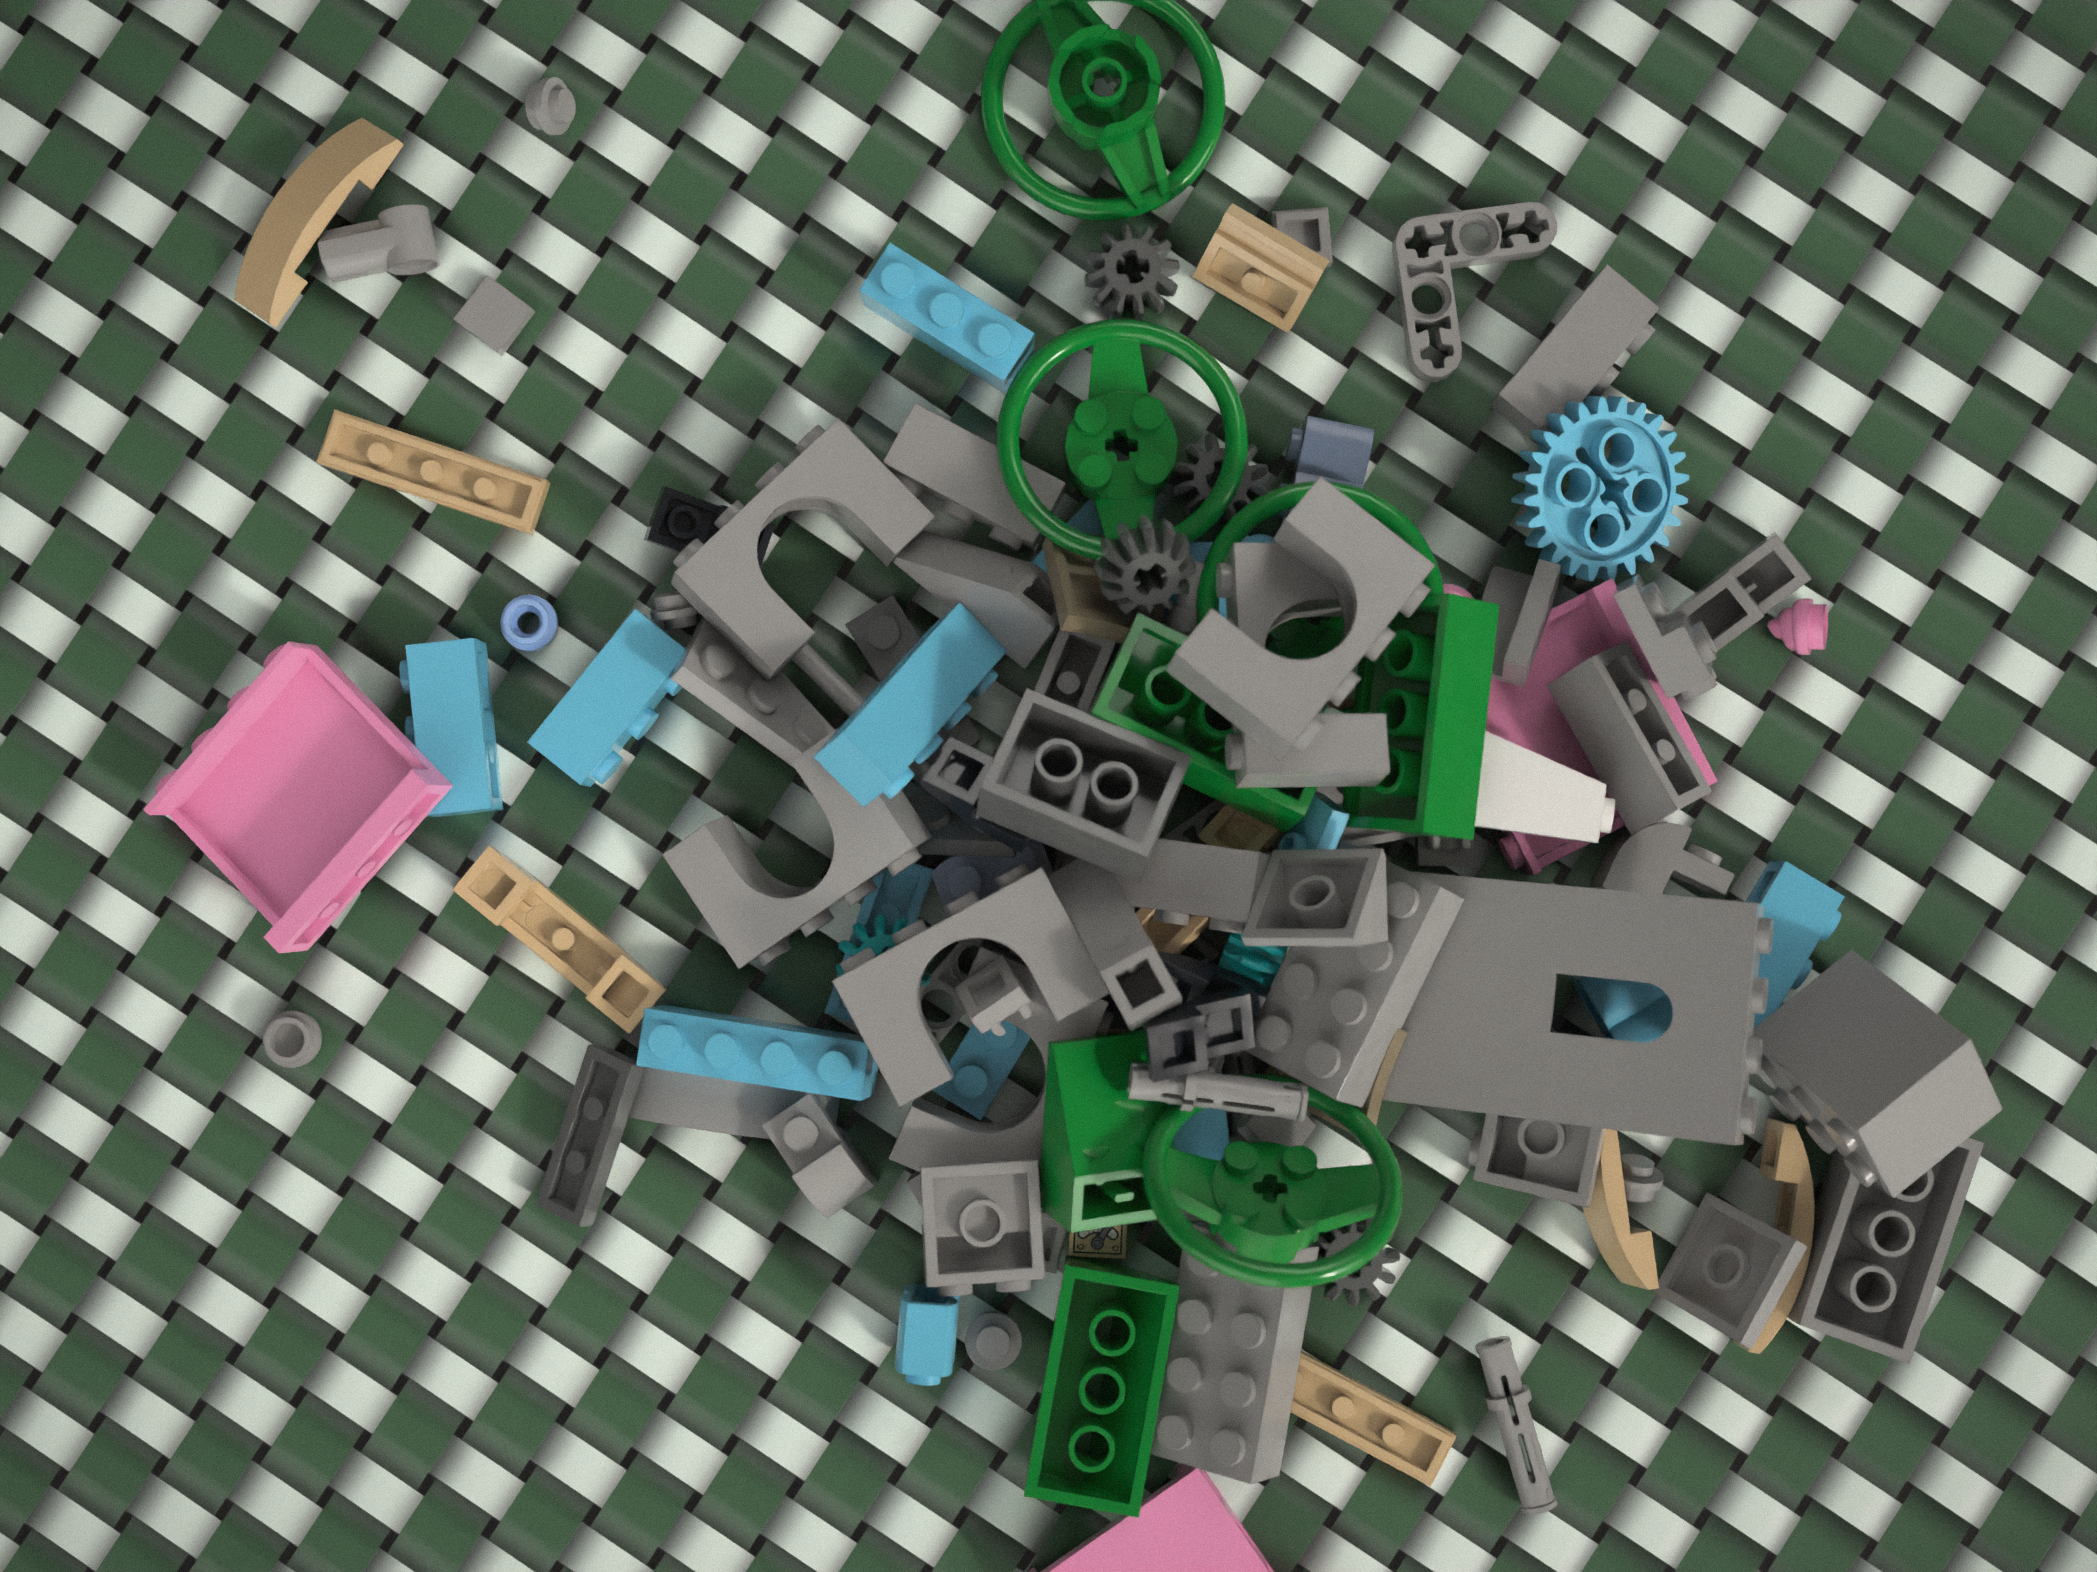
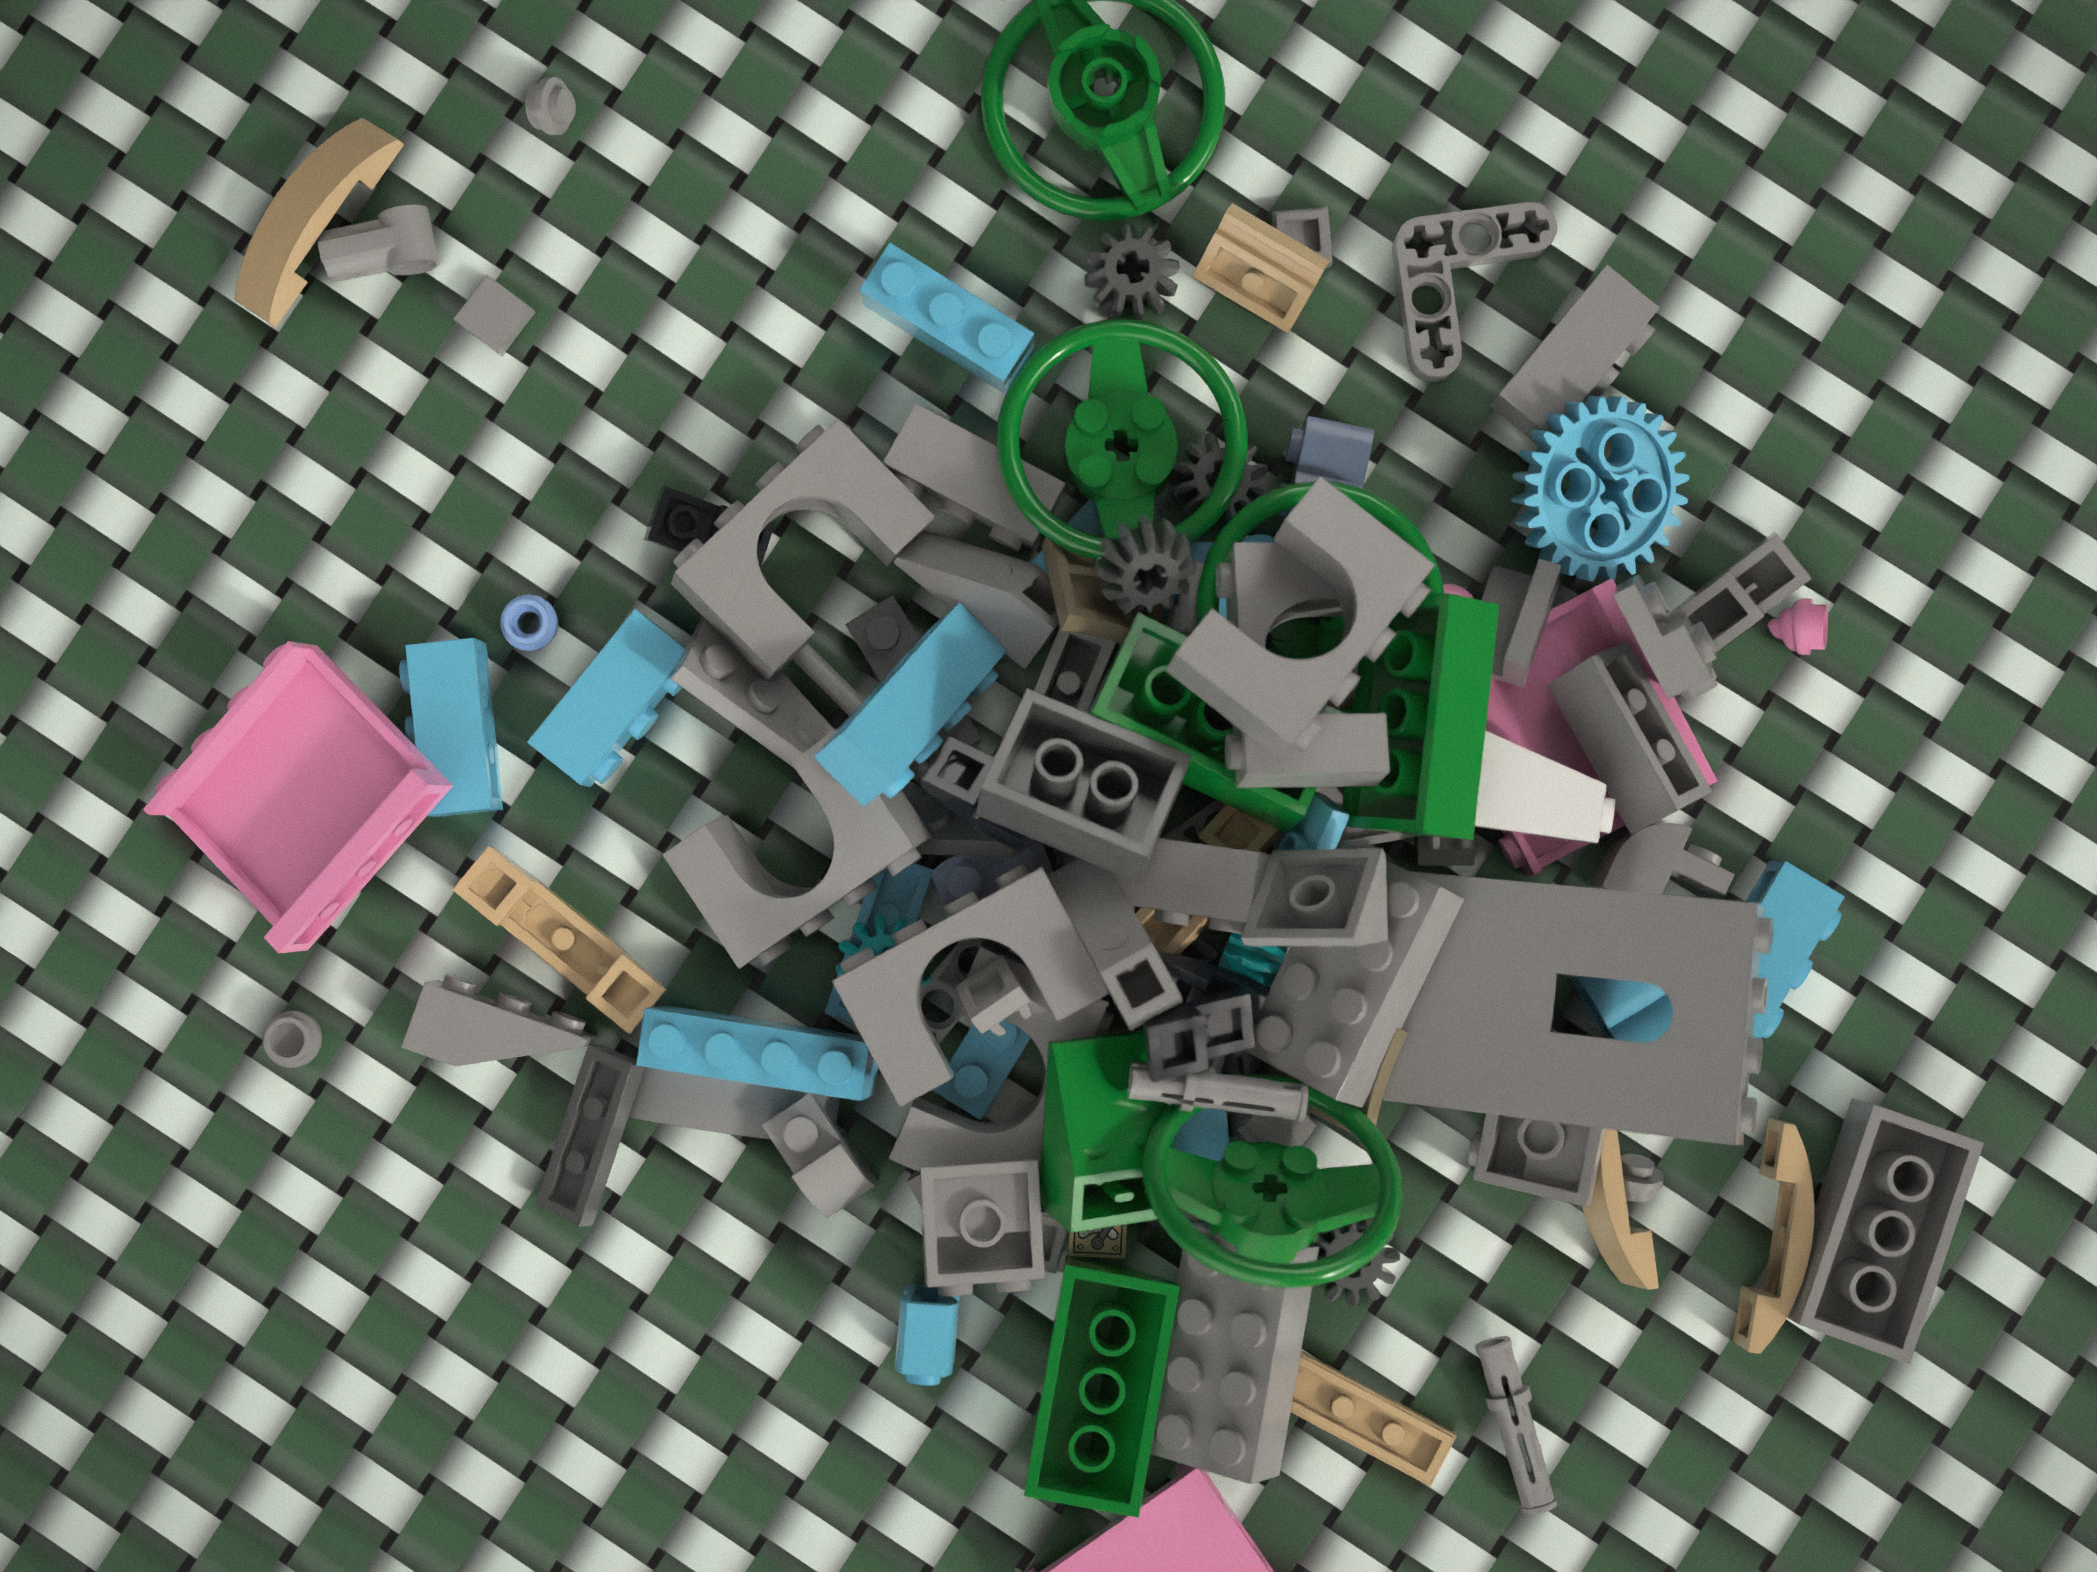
tan tile [316,409,551,536] -> none
light grey plate [650,591,700,630] -> none
light grey plate [965,1311,1022,1370] -> none
light grey plate [1653,1192,1807,1349] -> none
light grey container [1753,949,2003,1199] -> none
none -> light grey slope [401,974,597,1066]

